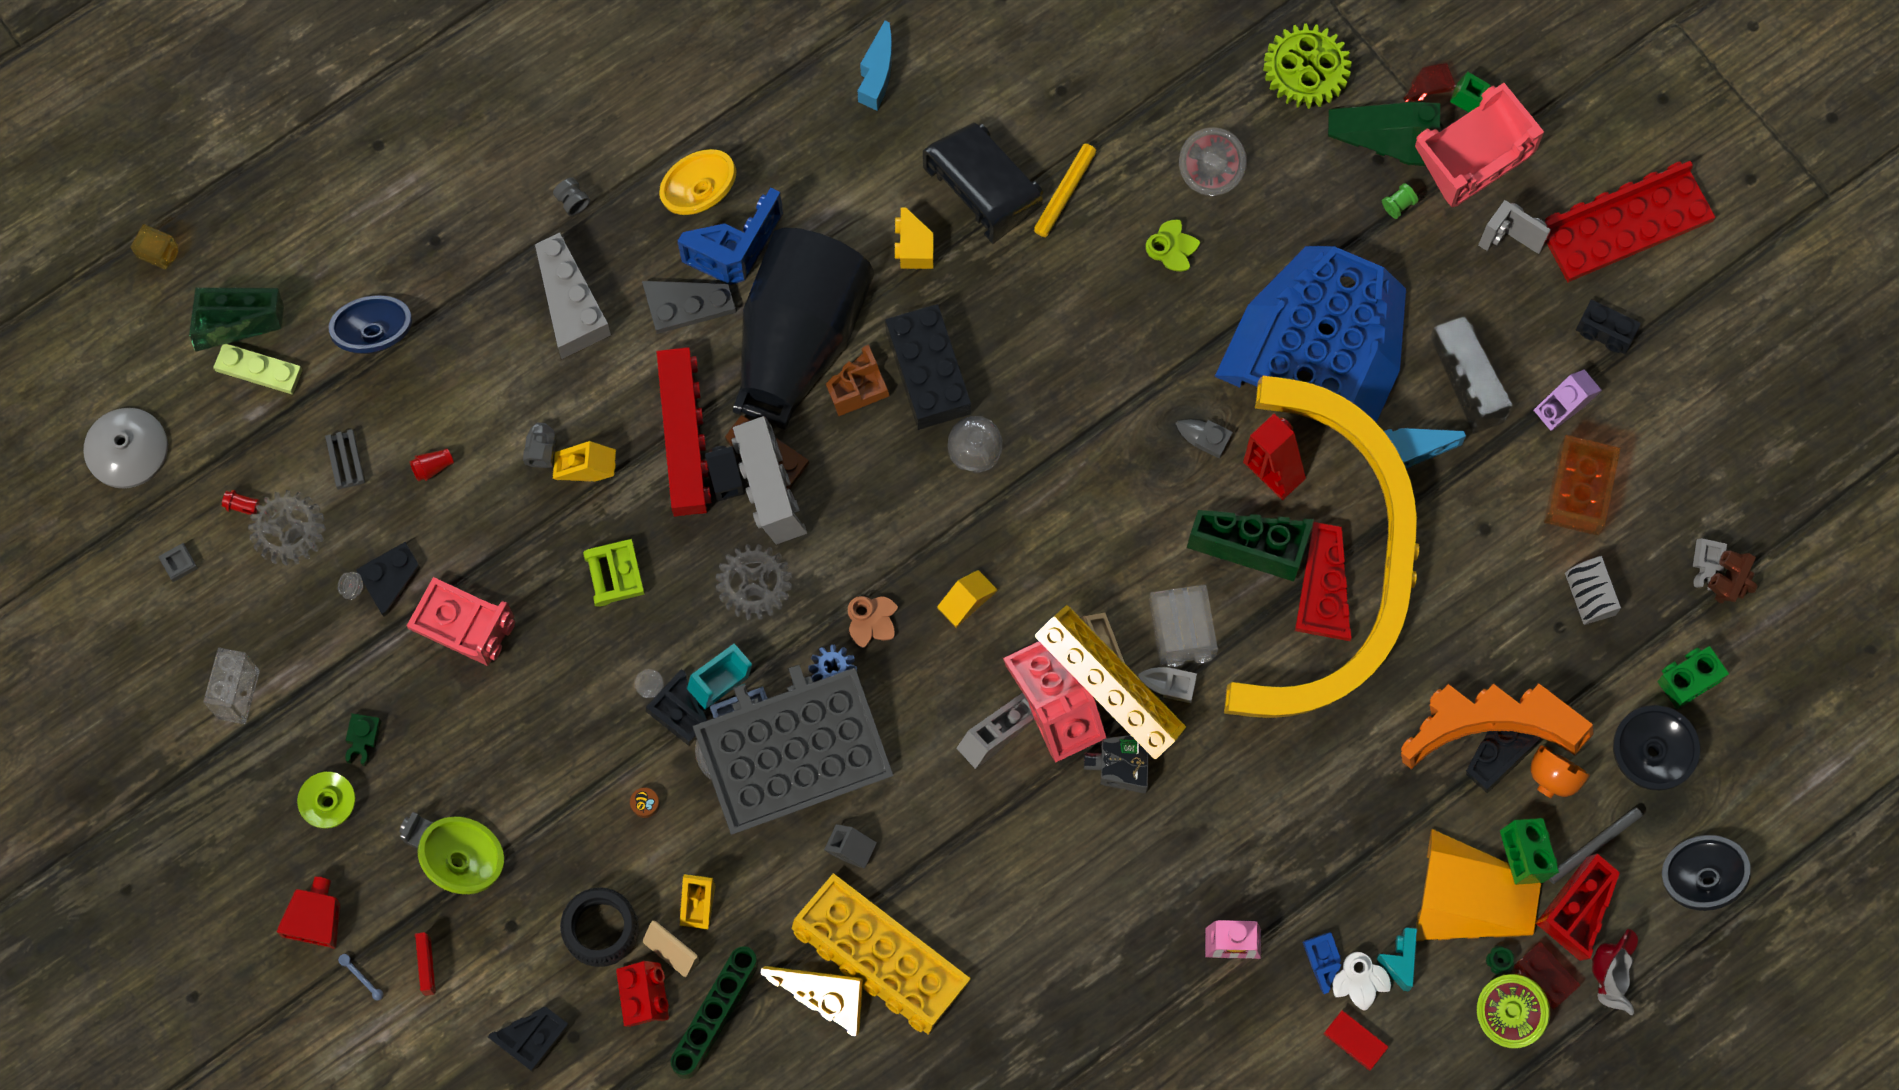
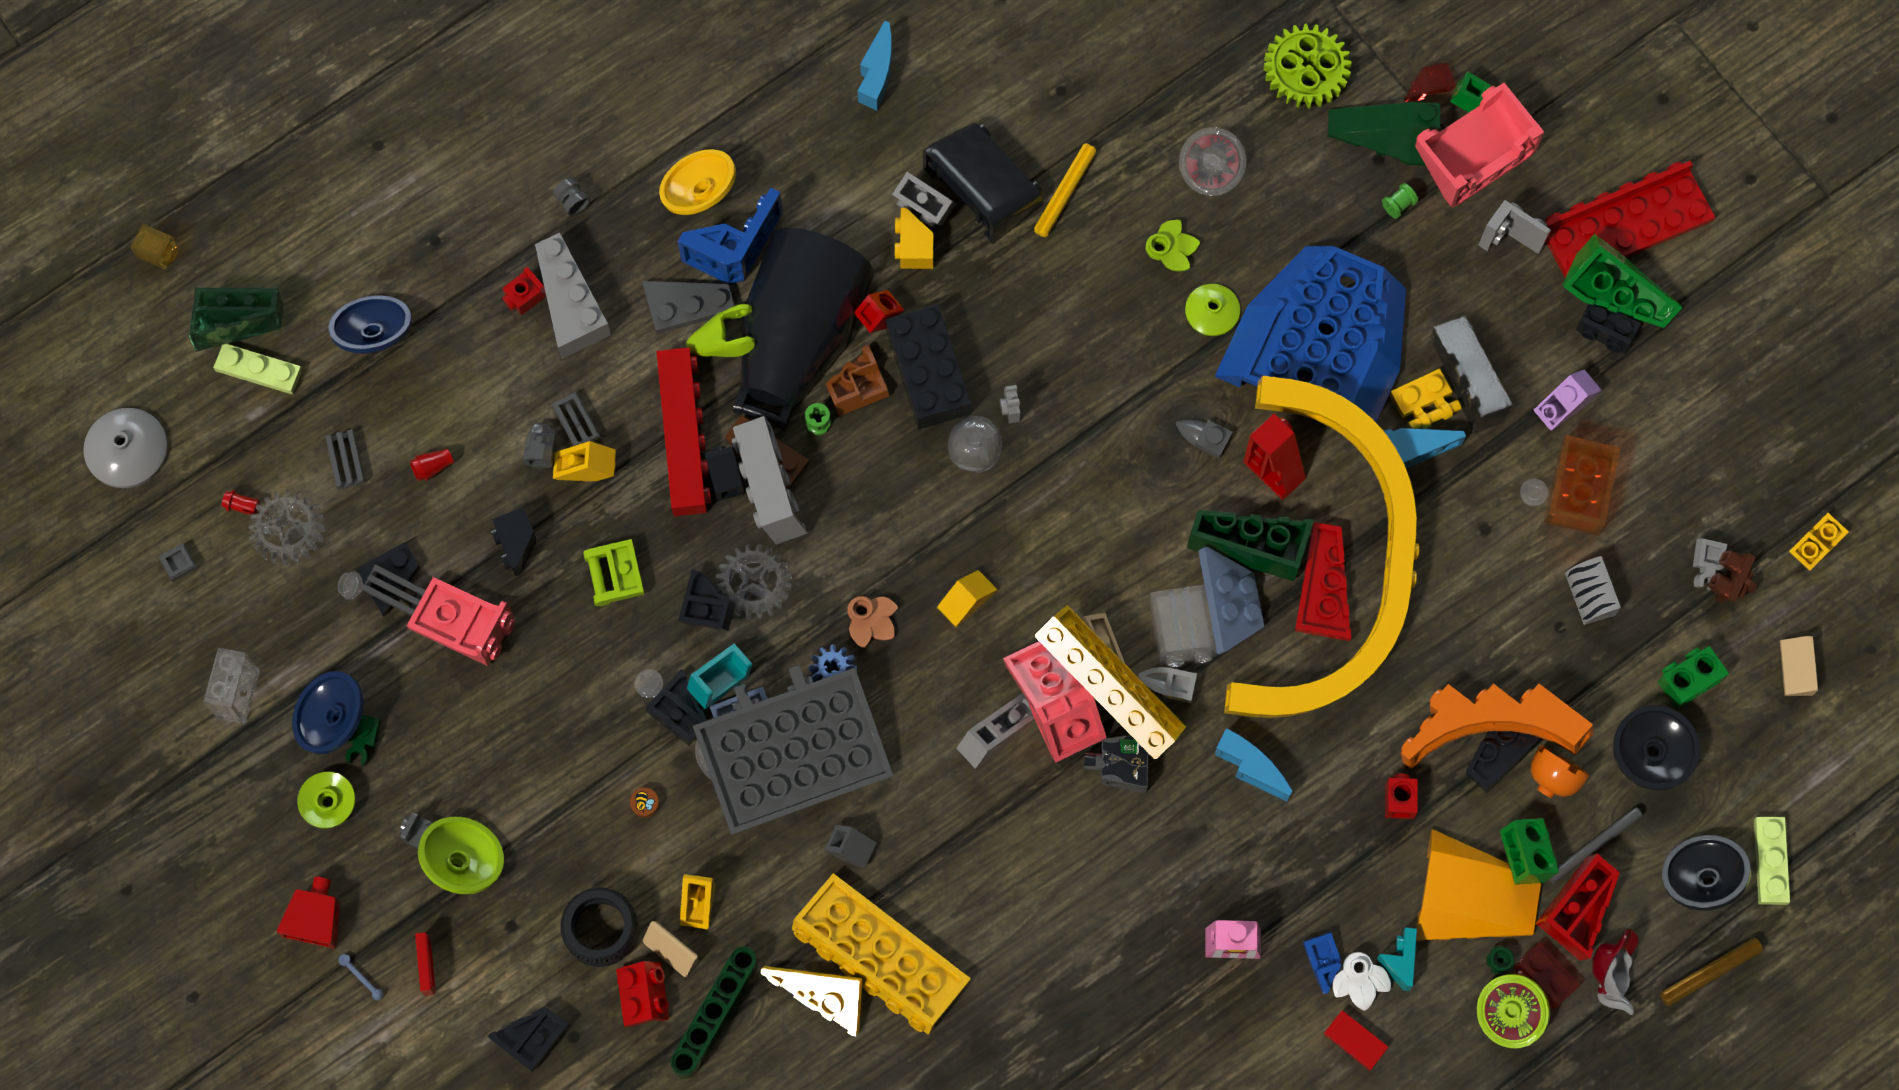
none -> dark blue dish [292,671,364,754]
none -> dark grey tile [362,564,426,616]
none -> black slope [491,507,537,577]
none -> red brick [502,267,547,316]
none -> dark grey tile [552,392,602,446]
none -> black wing [678,569,735,631]
none -> lime animal [686,304,755,357]
none -> bright green bush [805,403,831,435]
none -> red brick [854,290,904,333]
none -> light grey brick [892,172,956,227]
none -> light grey plate [1000,385,1020,424]
none -> lime dish [1185,284,1240,336]
none -> sand blue wing [1198,547,1264,654]
none -> dark azure slope [1214,728,1292,802]
none -> red brick [1385,774,1417,819]
none -> yellow plate [1390,368,1462,429]
none -> clear plate [1520,479,1548,507]
none -> green wedge [1563,234,1683,328]
none -> pearl gold axle [1660,938,1763,1006]
none -> yellowish green plate [1754,817,1790,905]
none -> tan slope [1780,636,1818,696]
none -> yellow slope [1789,513,1849,571]

